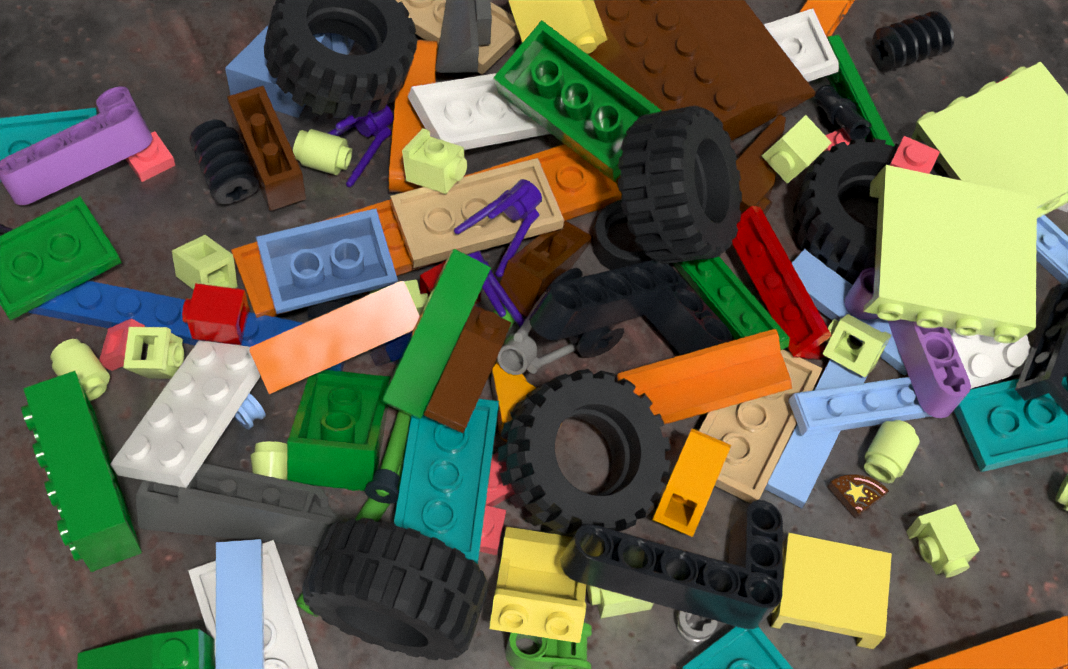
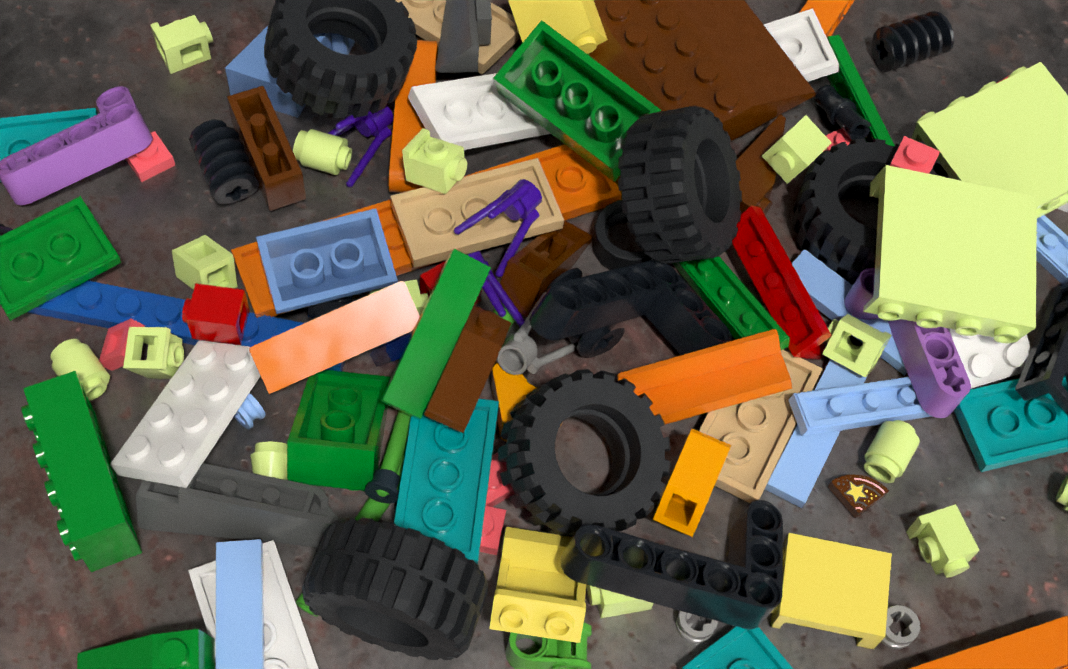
none -> yellowish green brick [151,15,213,74]
none -> light grey bush [881,605,920,650]

